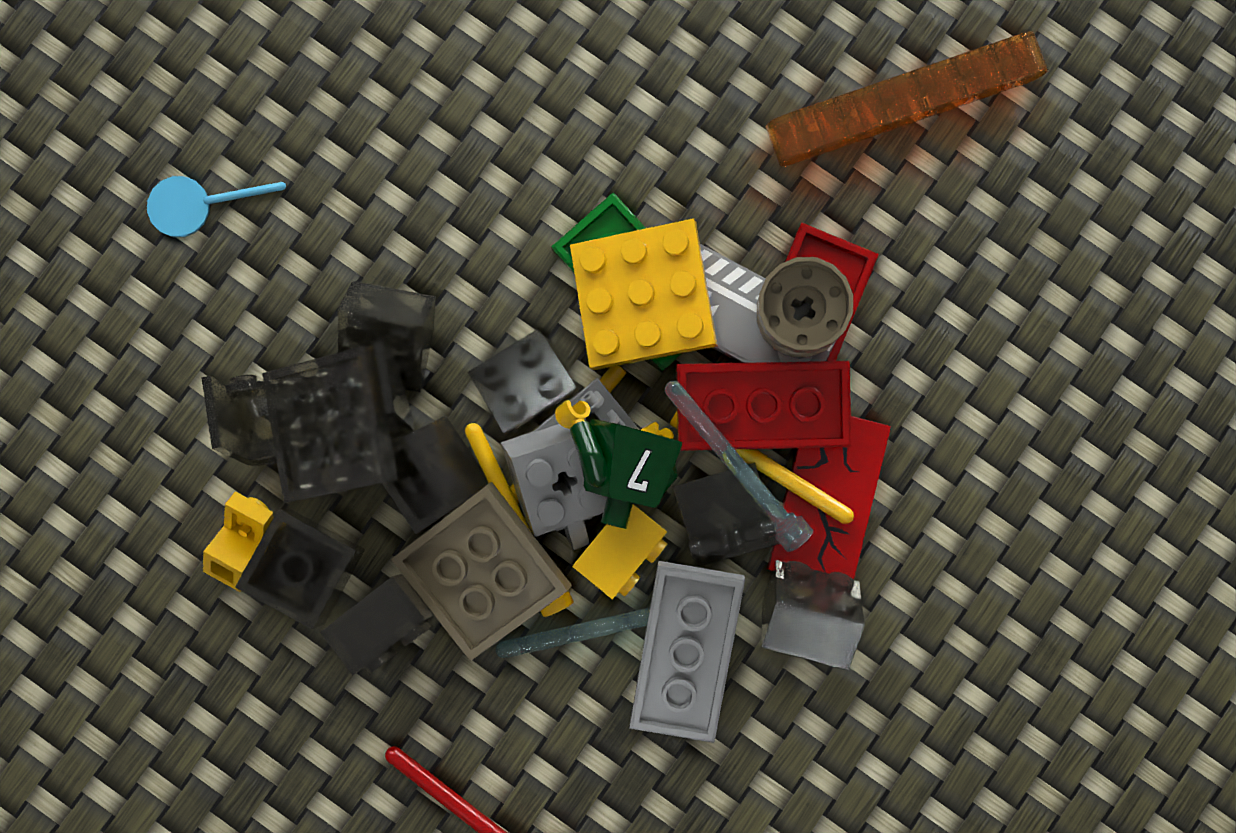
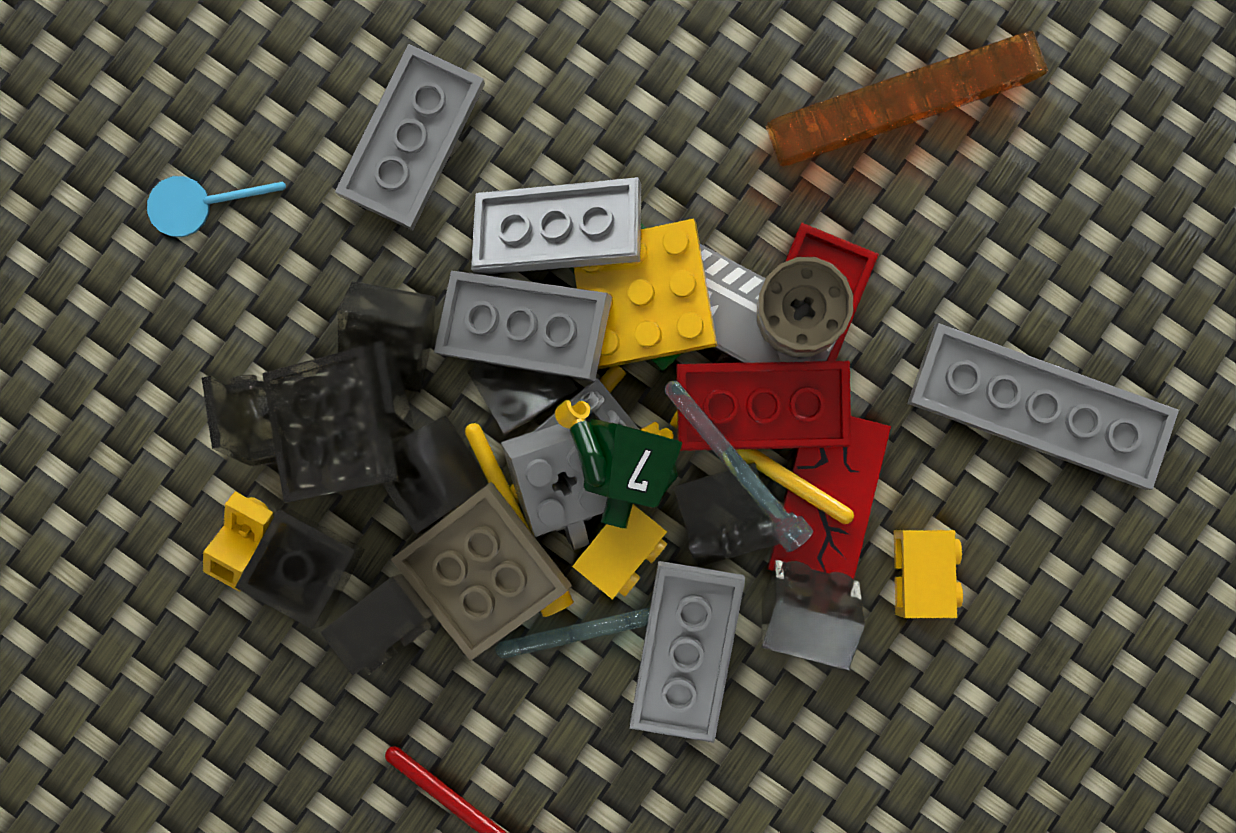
none -> light grey plate [335,44,485,231]
none -> light grey plate [434,270,612,381]
none -> tile [471,177,641,275]
none -> yellow piece [894,530,963,618]
none -> light grey plate [907,323,1179,490]

